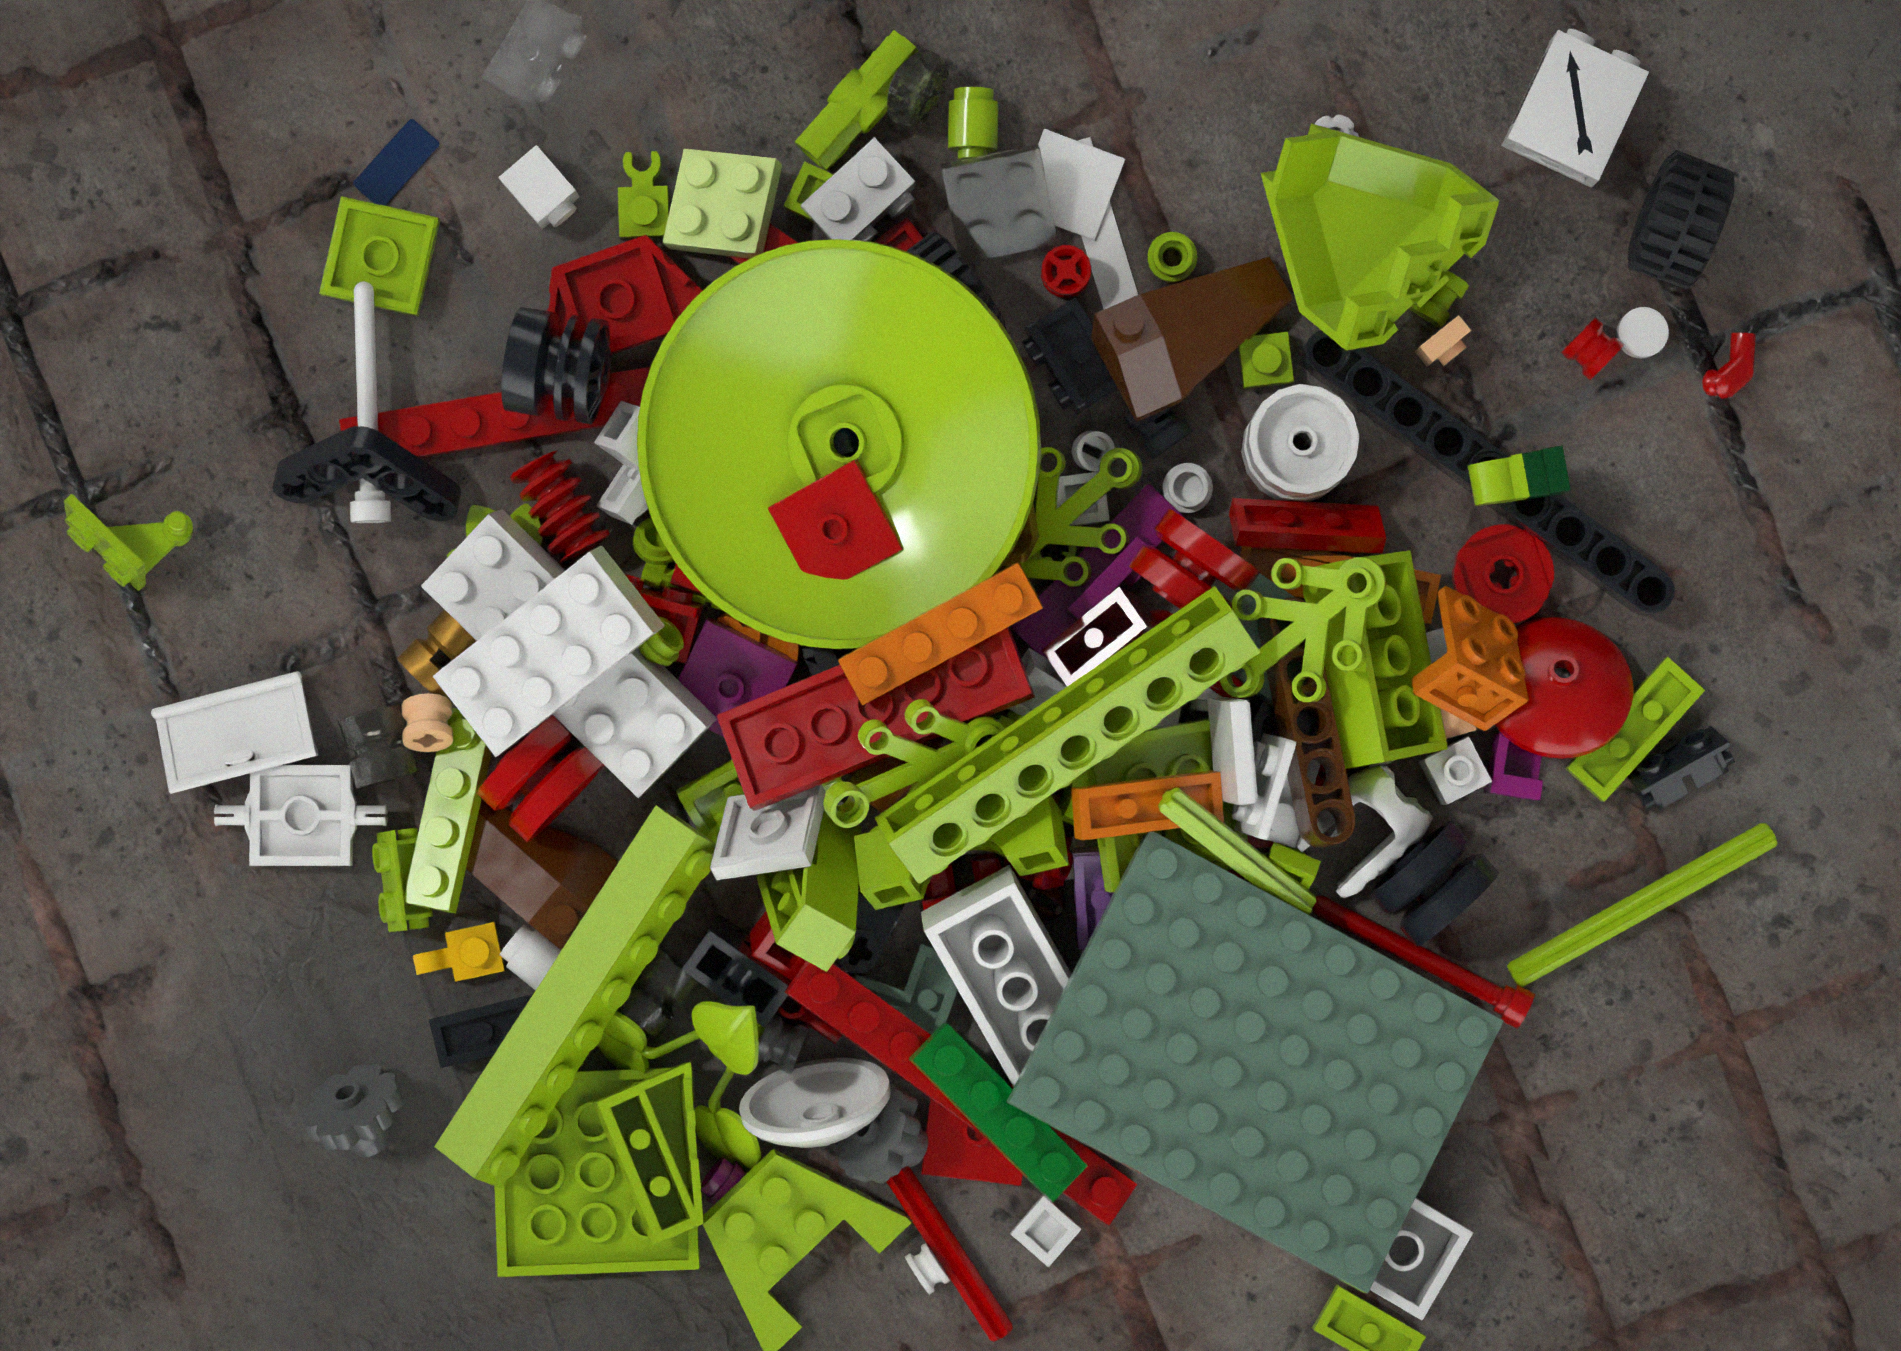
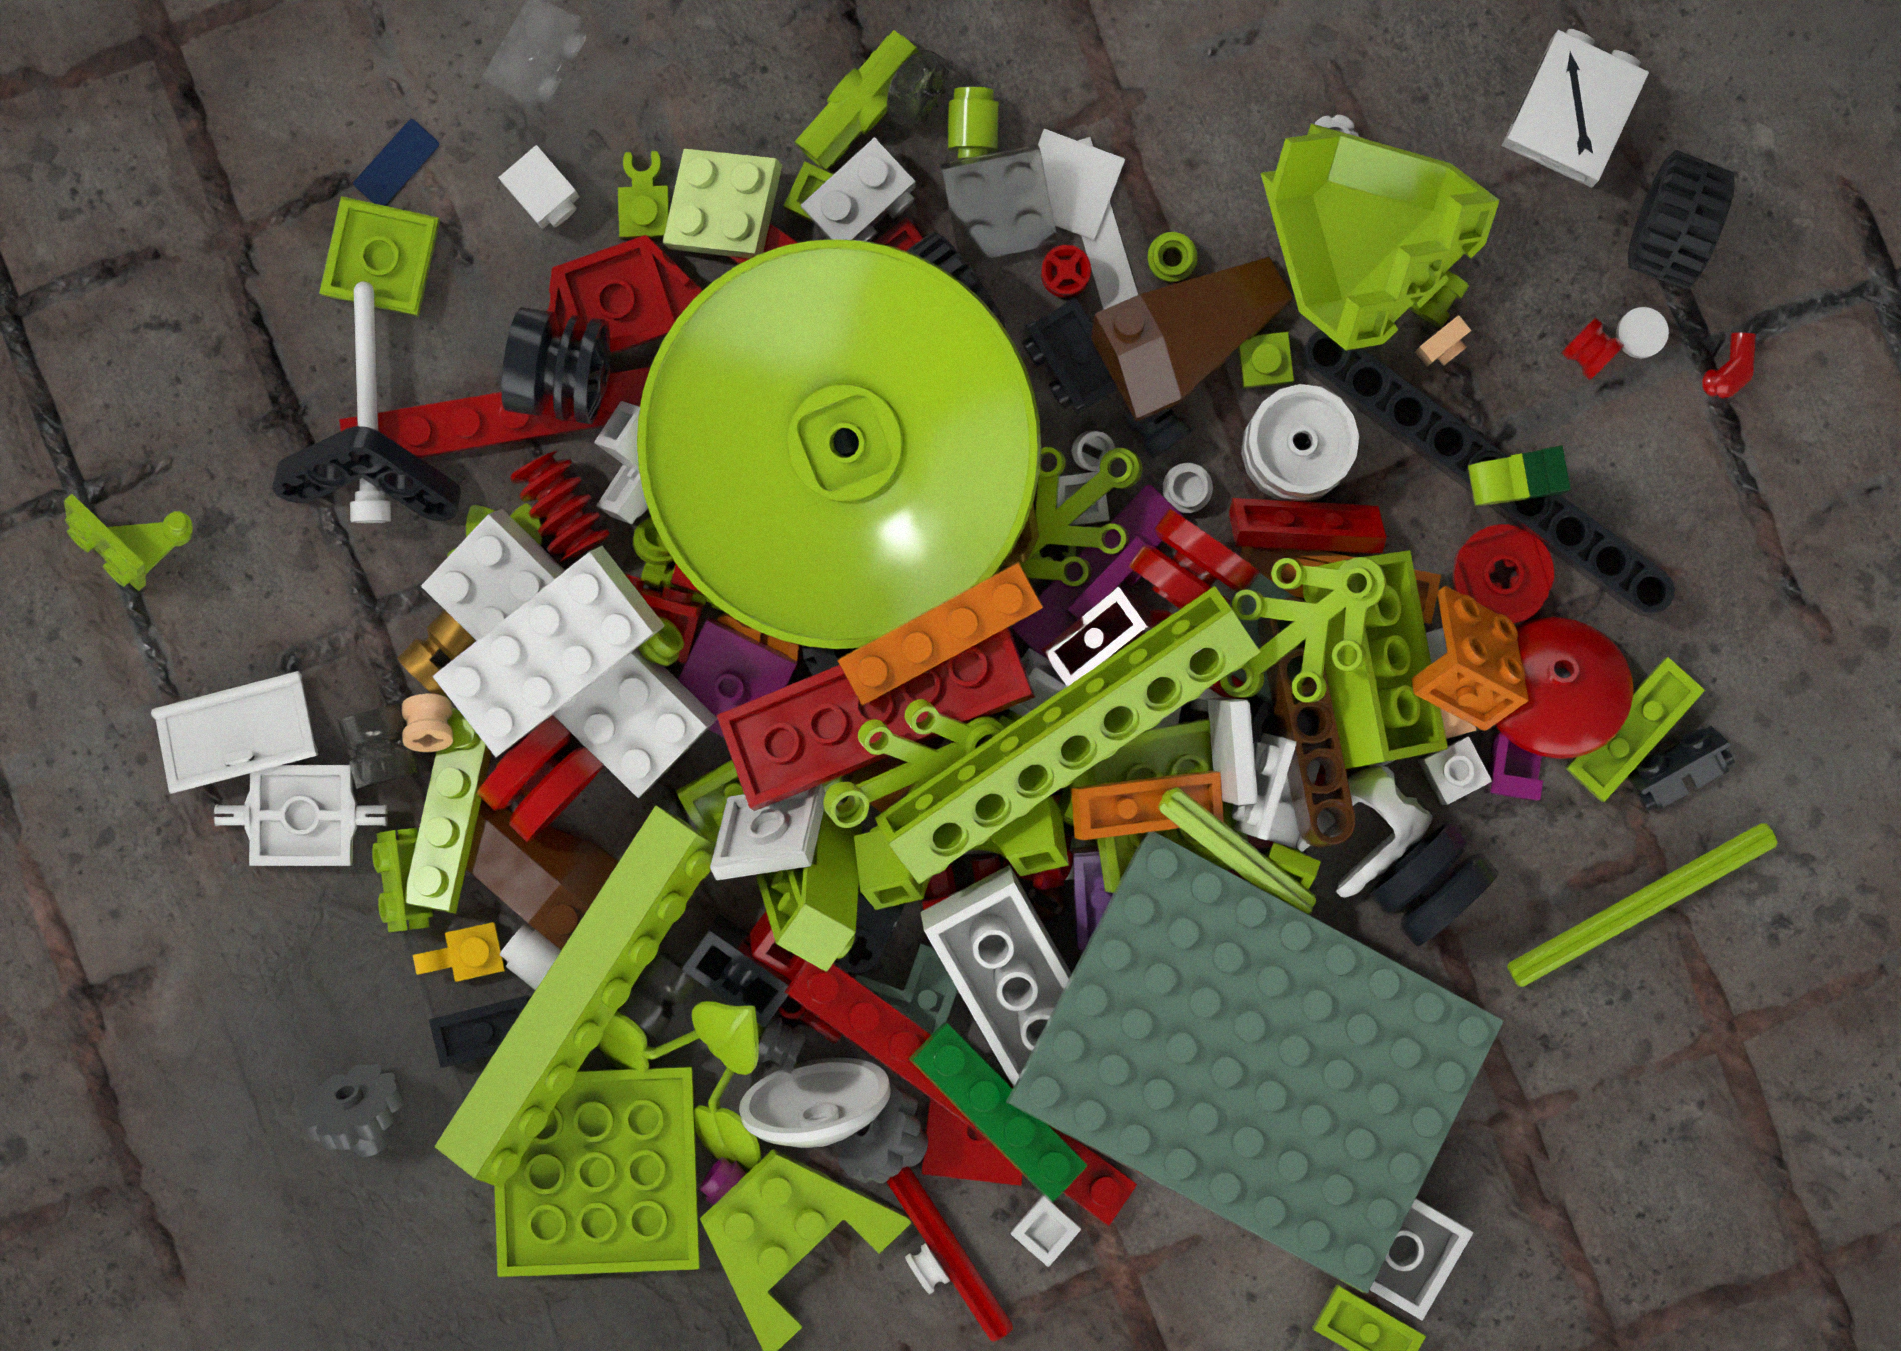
lime wedge [592,1062,704,1244] -> none
red plate [768,459,903,580] -> none
red piece [1312,895,1536,1029] -> none

